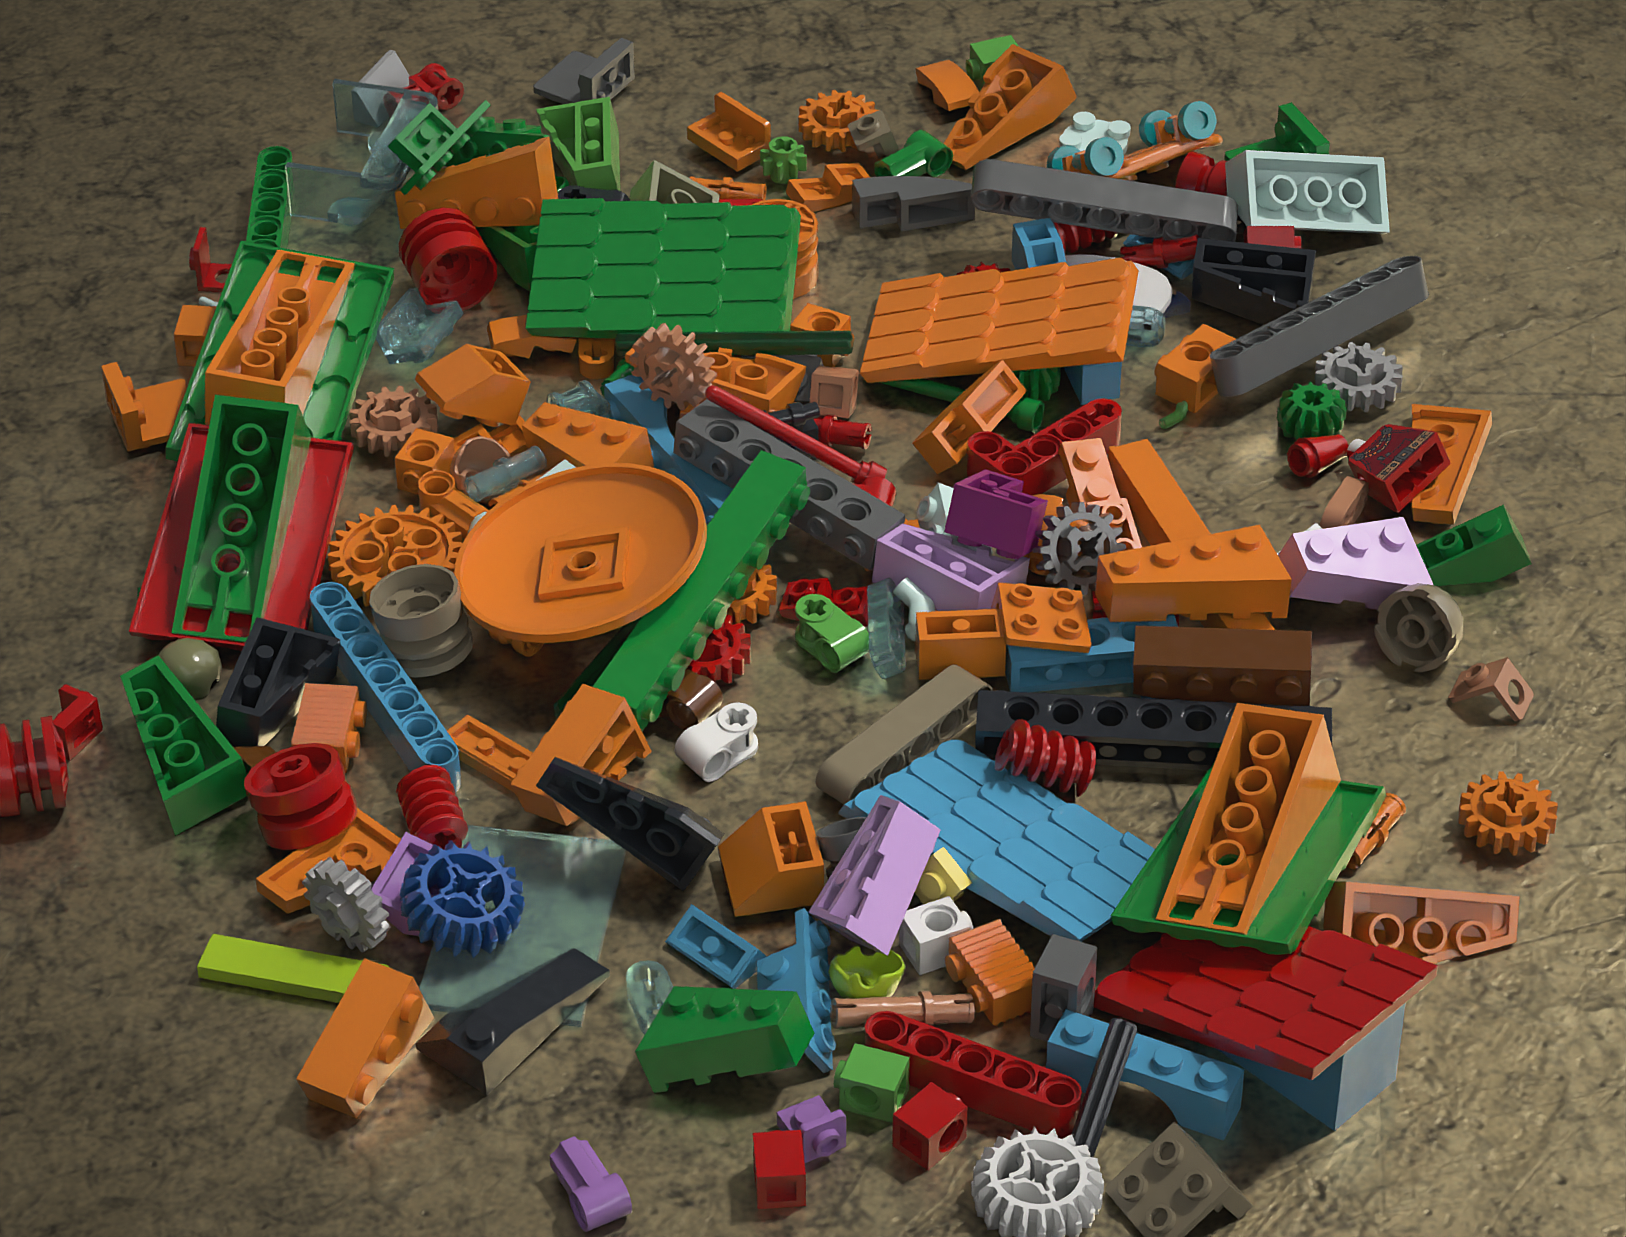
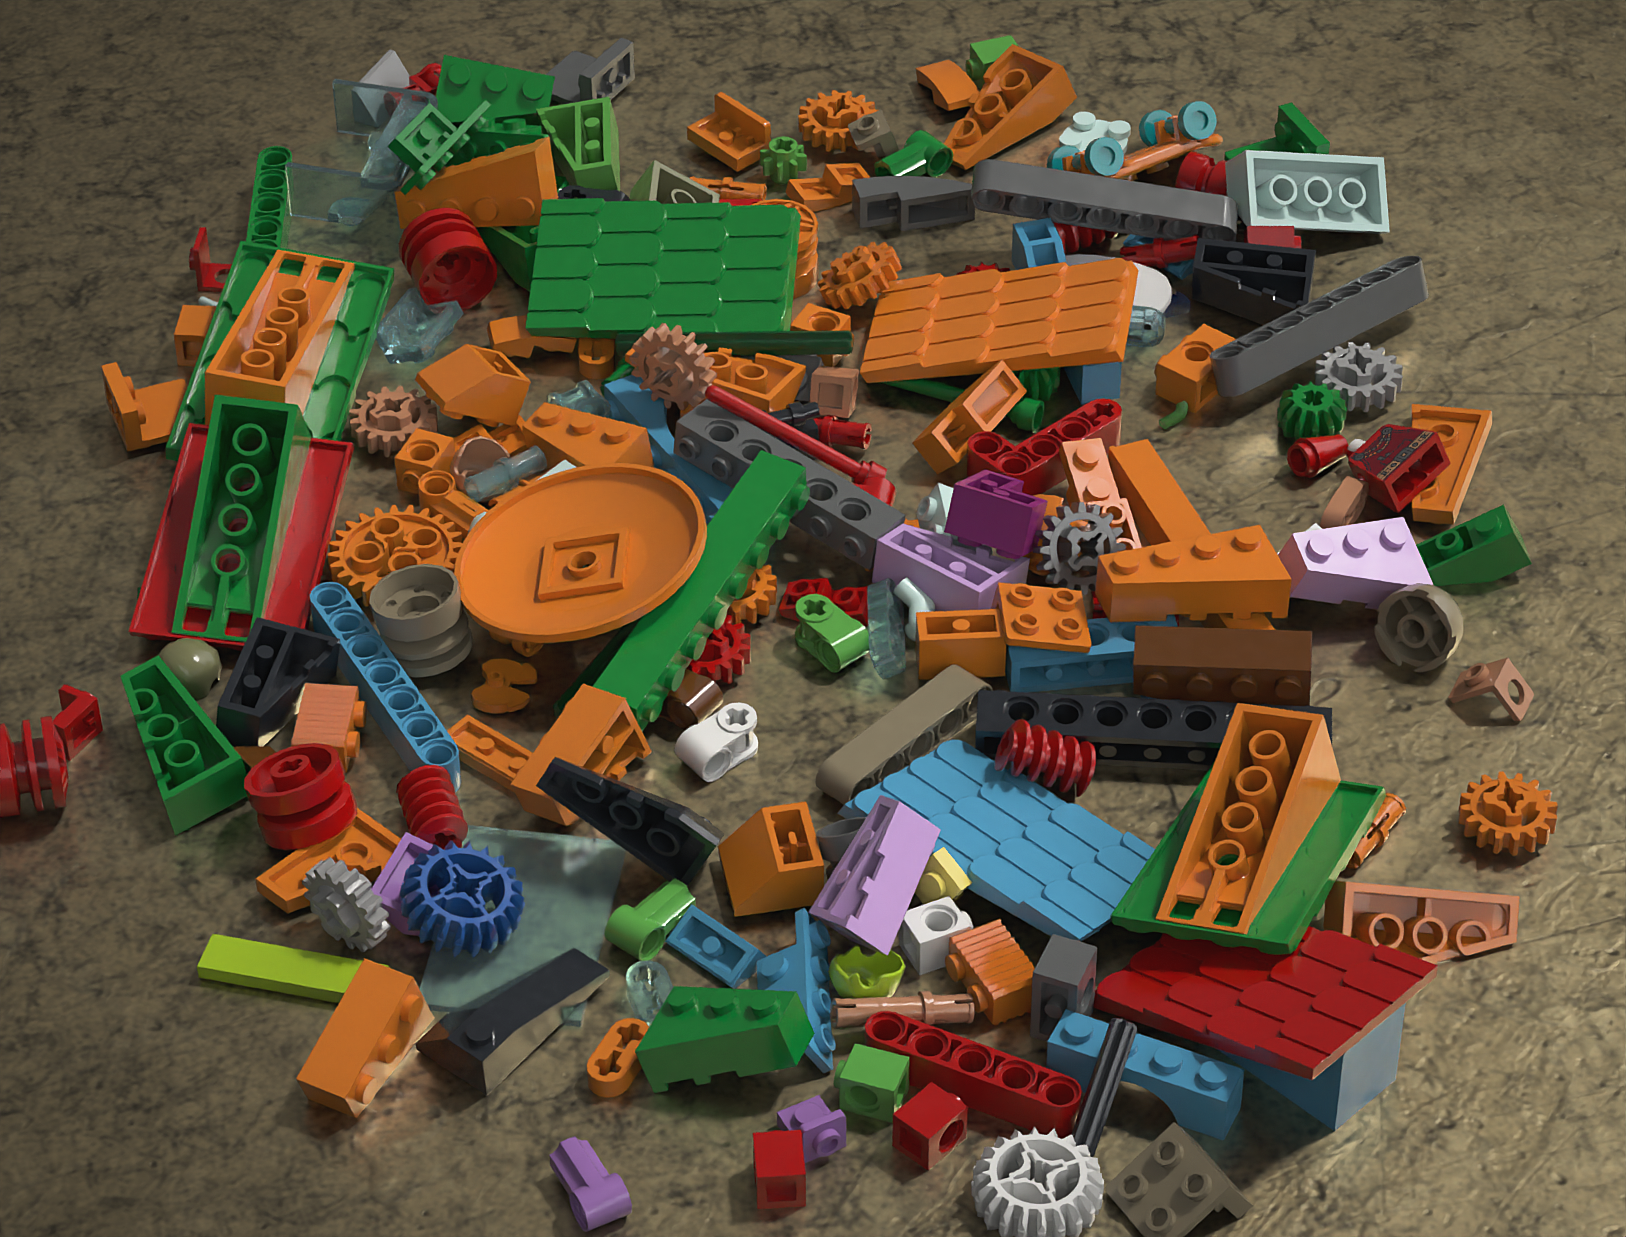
none -> green wedge [434,55,555,128]
none -> orange piece [471,659,538,714]
none -> orange beam [587,1018,649,1098]
none -> bright green piece [604,878,696,963]
none -> orange gear [817,242,902,309]

